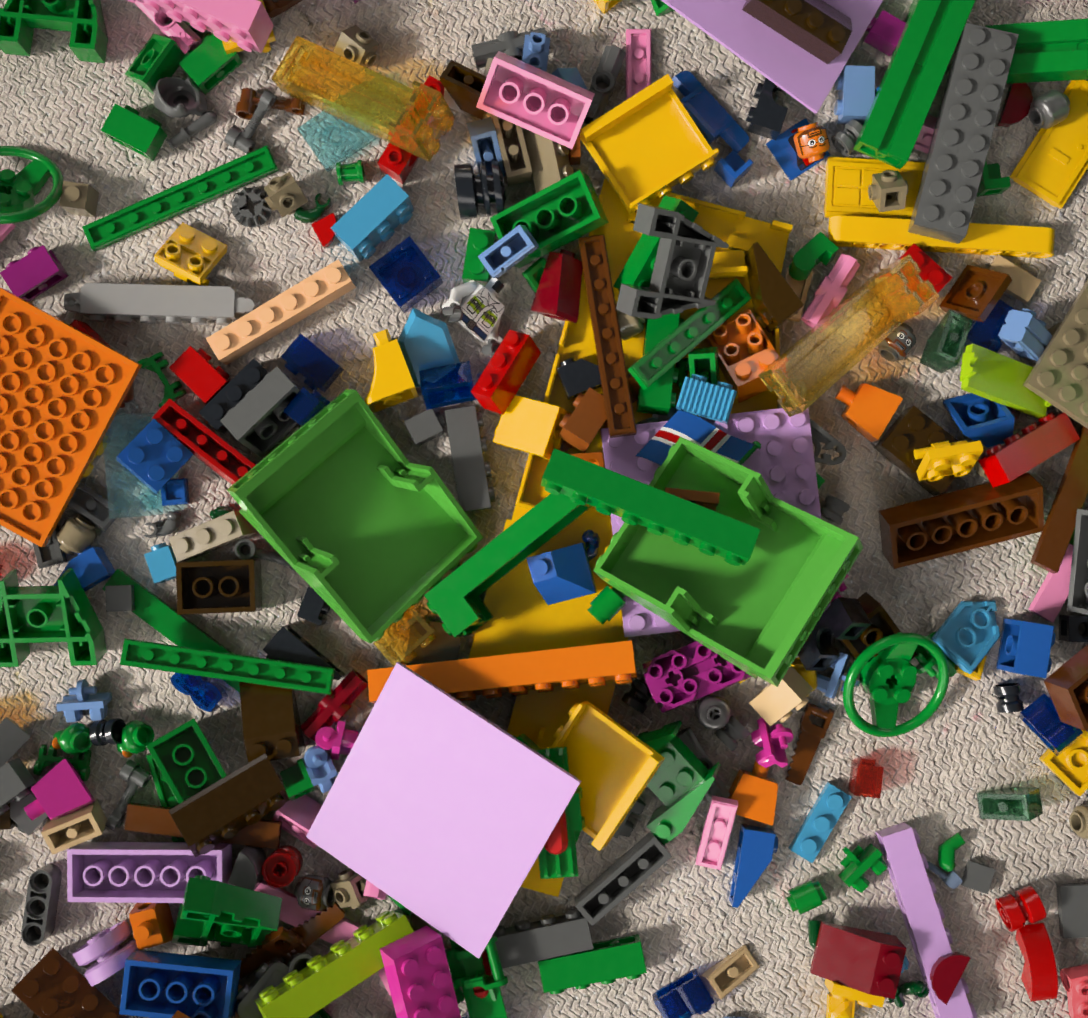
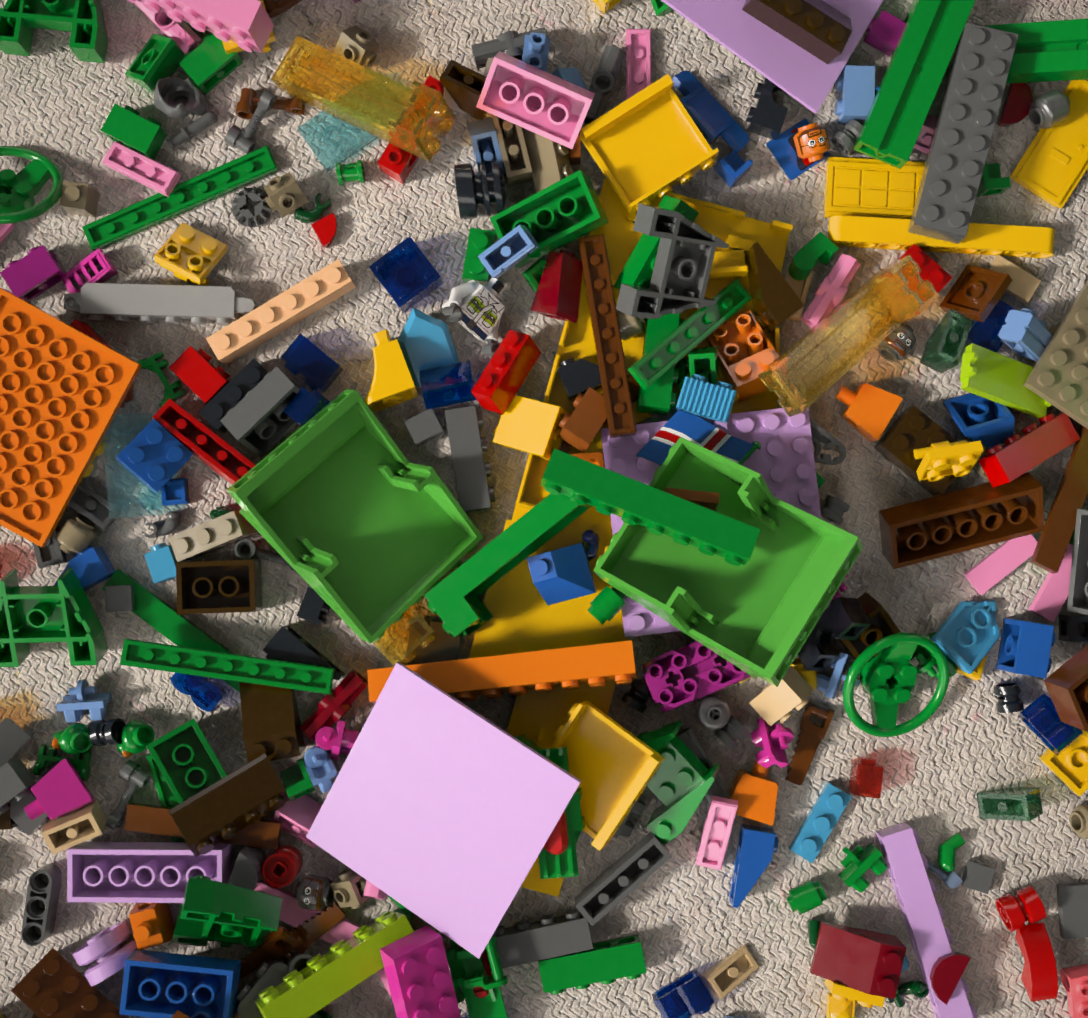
dark azure brick [331,174,414,262] -> none
dark tan brick [868,170,908,212] -> none
none -> dark pink slope [61,248,118,293]
none -> bright pink tile [102,141,181,197]
none -> bright pink tile [963,534,1038,595]

